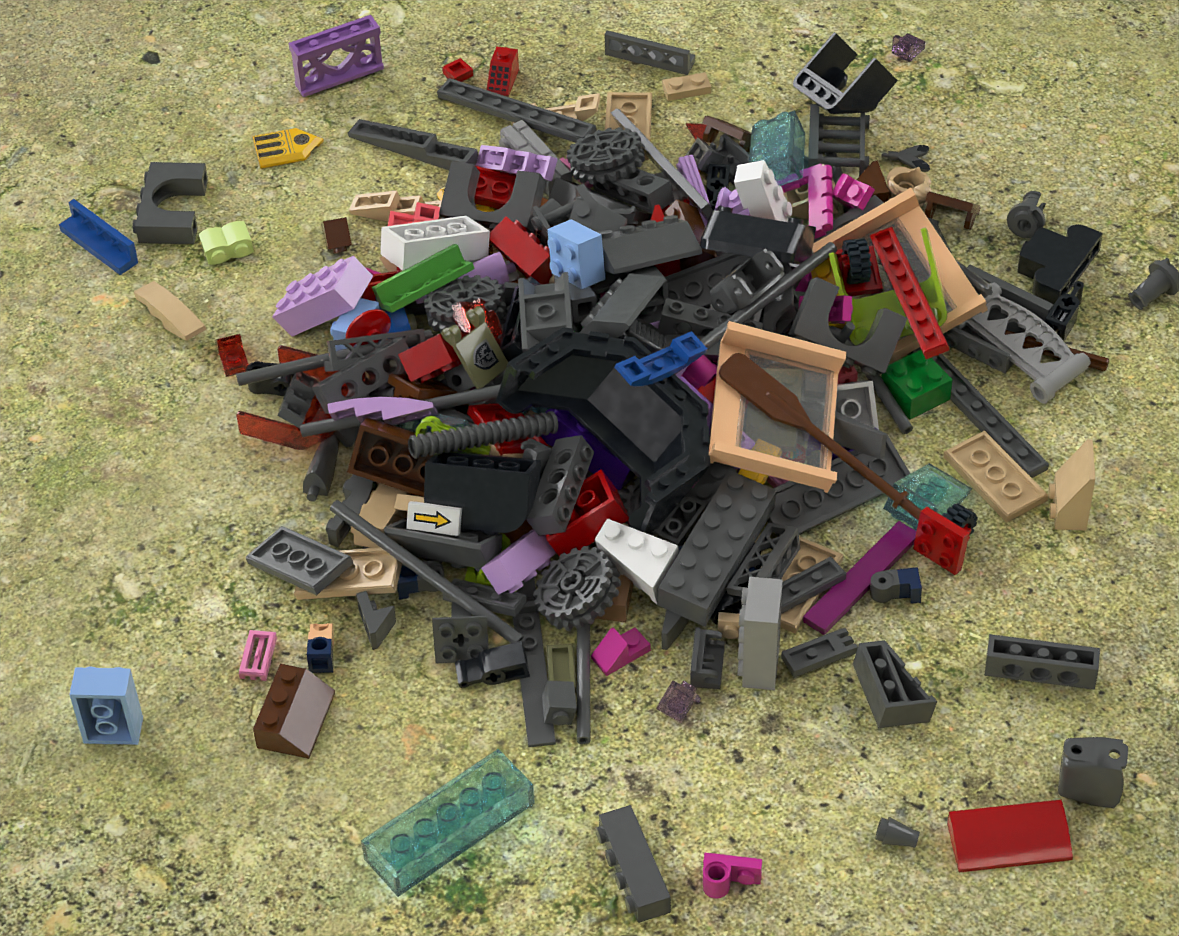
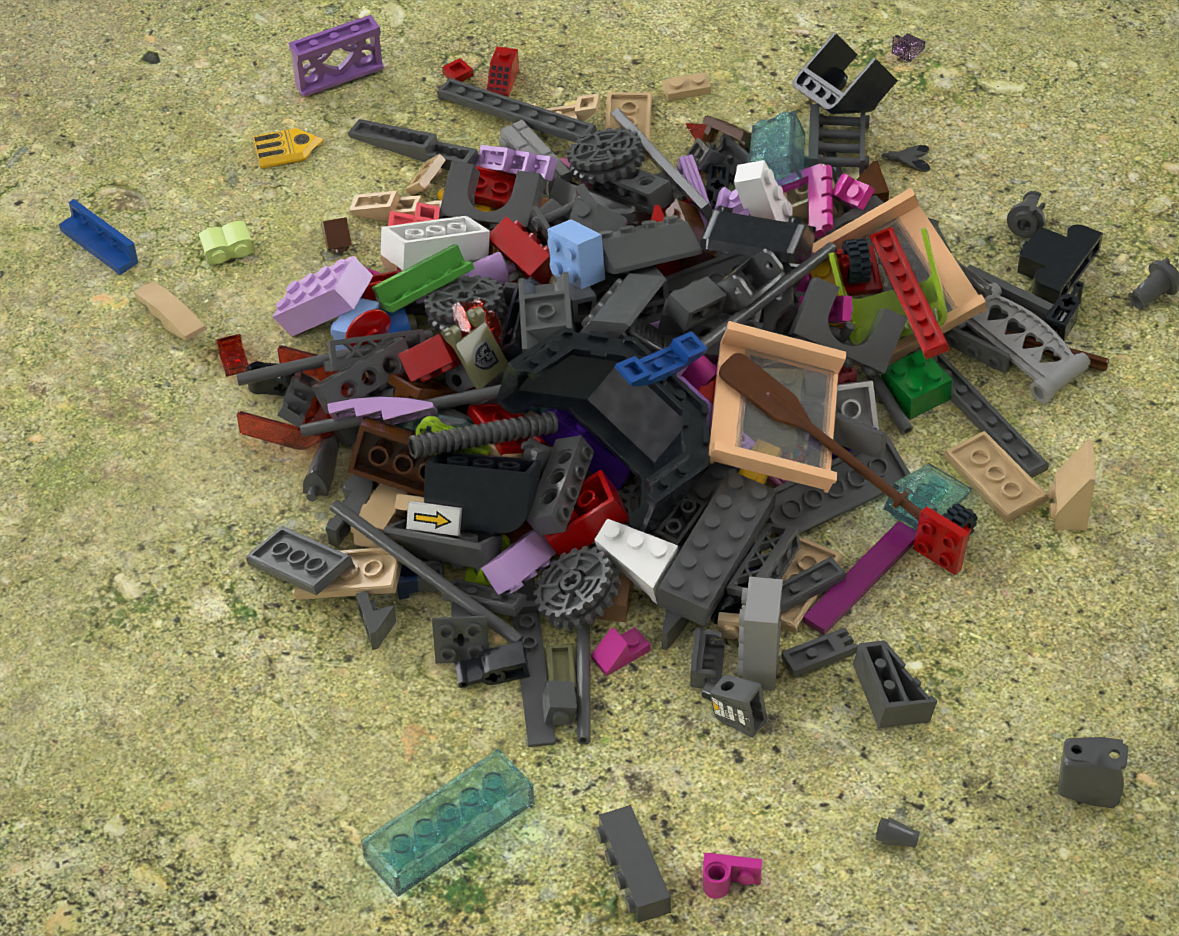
light blue brick [69,667,143,745] -> none
dark grey arch [132,162,208,244] -> none
bright pink tile [239,630,277,681] -> none
reddish brown slope [253,663,335,759] -> none
dark blue leg [306,623,334,673] -> none
dark grey fence [604,30,695,75] -> none
bracket [656,680,701,724] -> none
leg [870,567,922,604] -> none
tan piece [887,167,932,207] -> none
reddish brown piece [925,191,981,230] -> none
red slope [947,799,1073,873] -> none
dark grey brick [984,634,1100,690] -> none
none -> tan plate [405,154,446,196]
none -> dark grey brick [665,276,727,331]
none -> dark grey torso [702,675,767,738]

